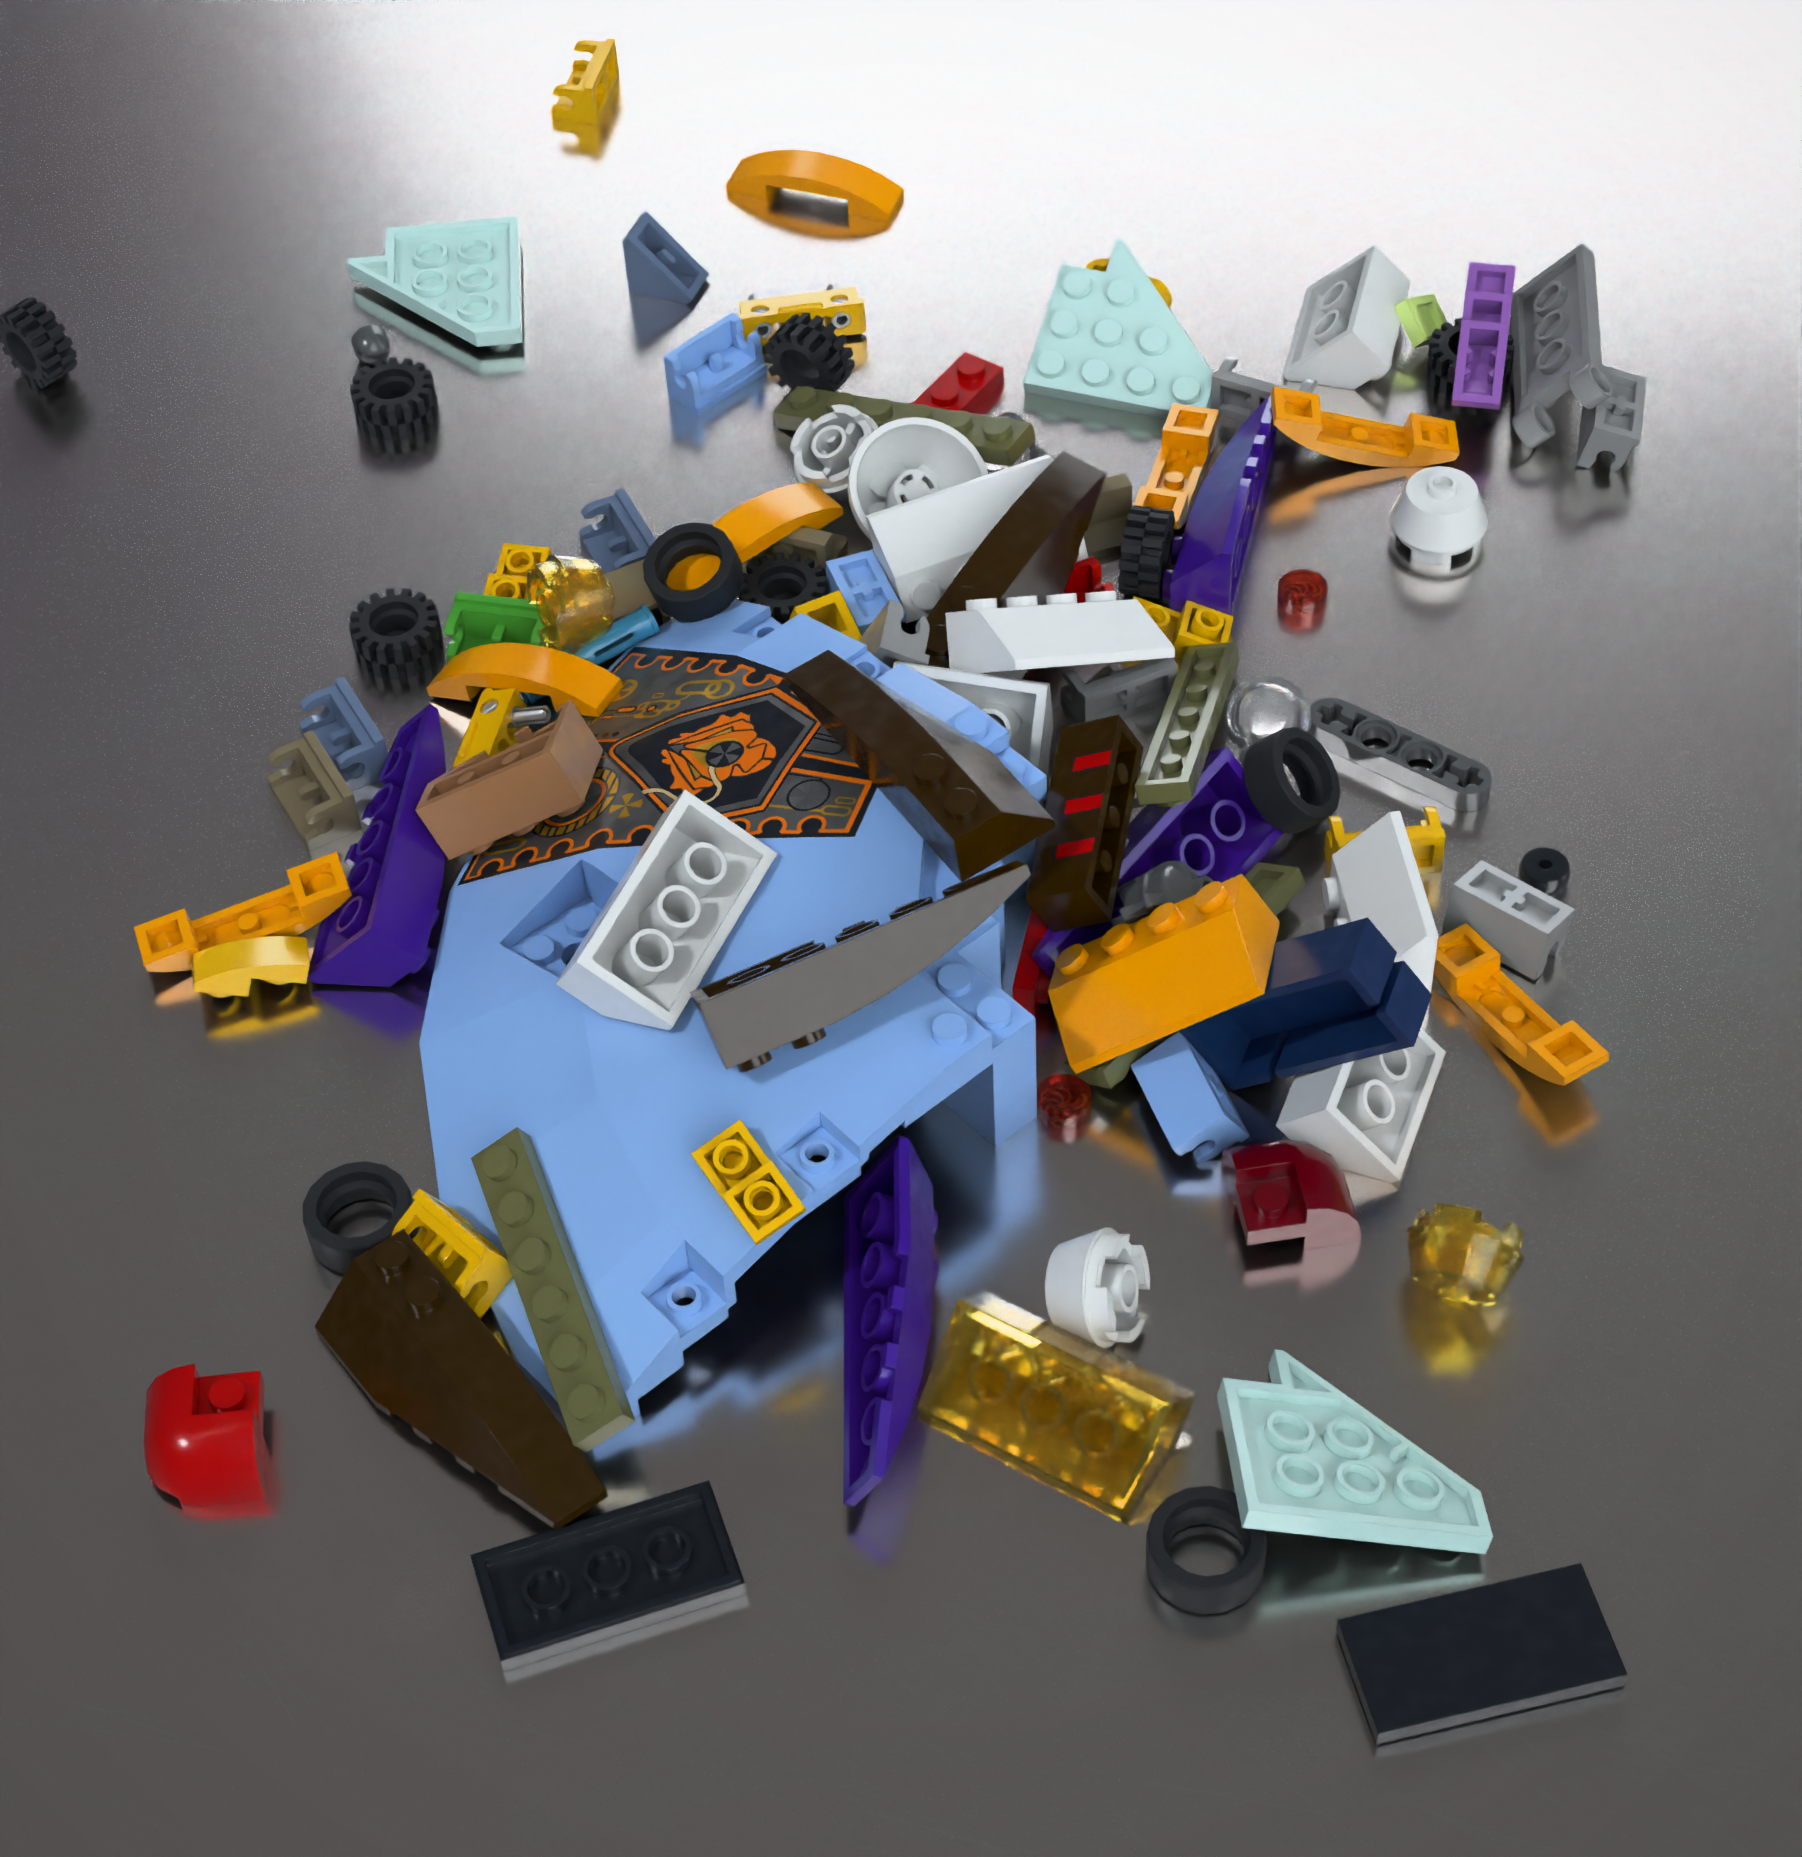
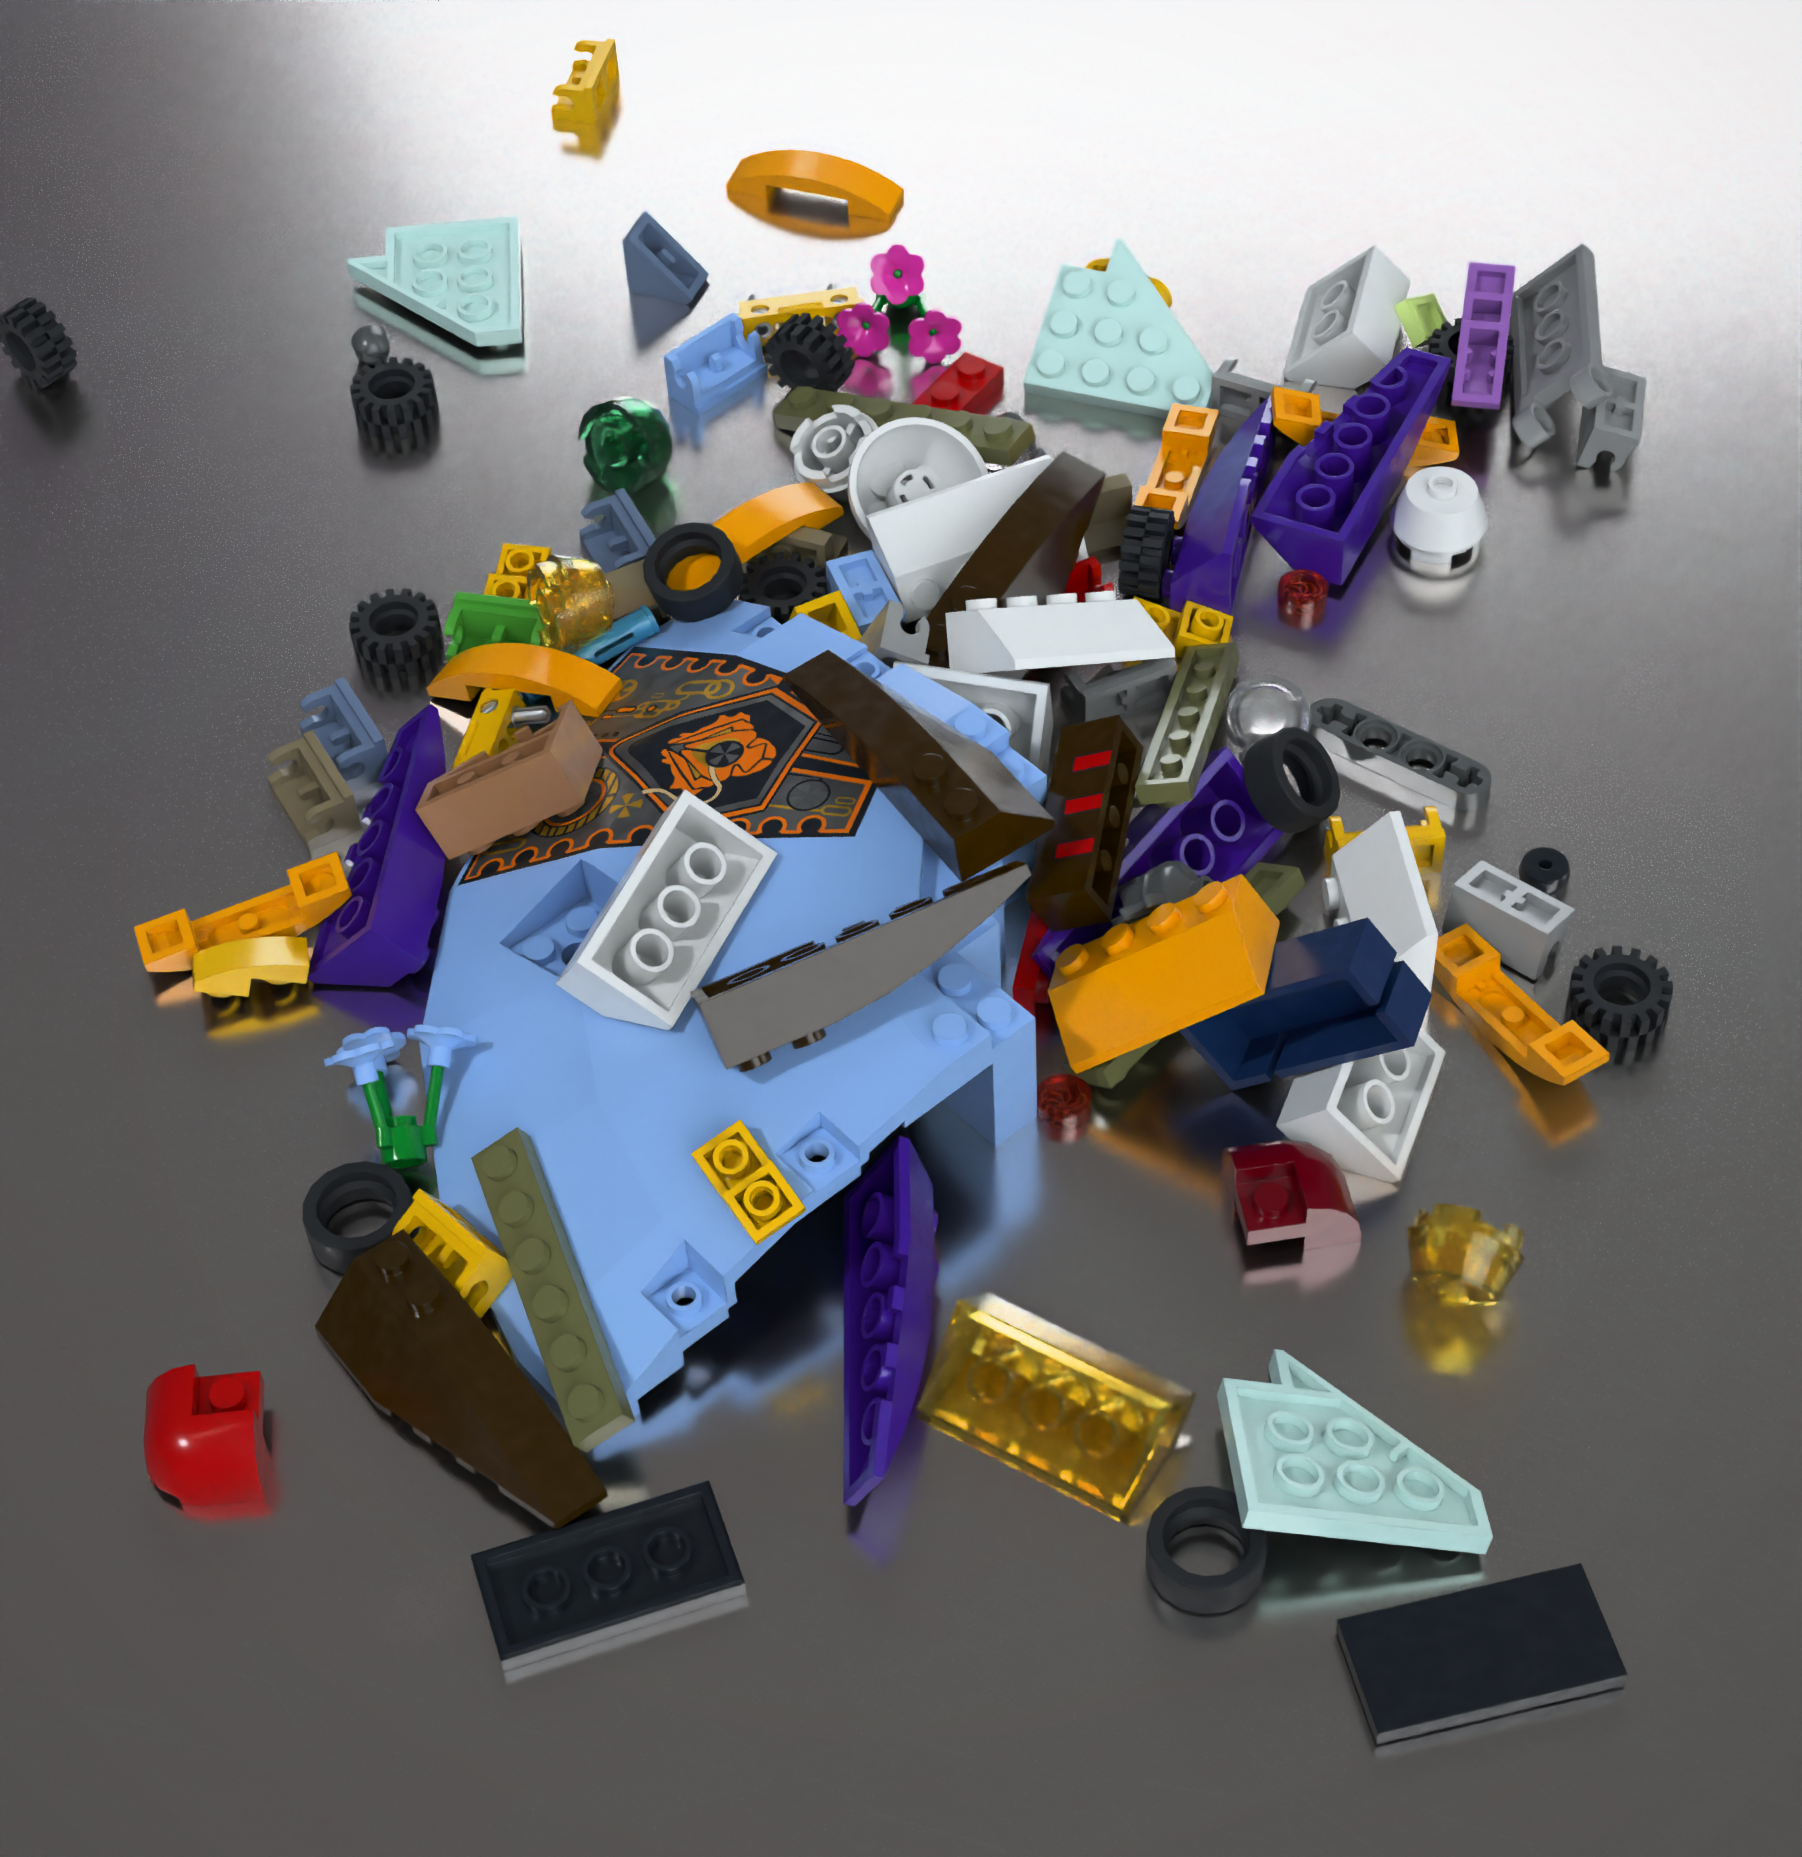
white cone [1045,1227,1150,1348] -> none
light blue hinge [1130,1032,1250,1163] -> none
none -> plant [323,1025,478,1169]
none -> clear green cylinder [578,396,673,494]
none -> dark pink plant [837,244,962,364]
none -> dark purple wedge [1250,347,1451,585]
none -> black tyre [1566,946,1673,1051]

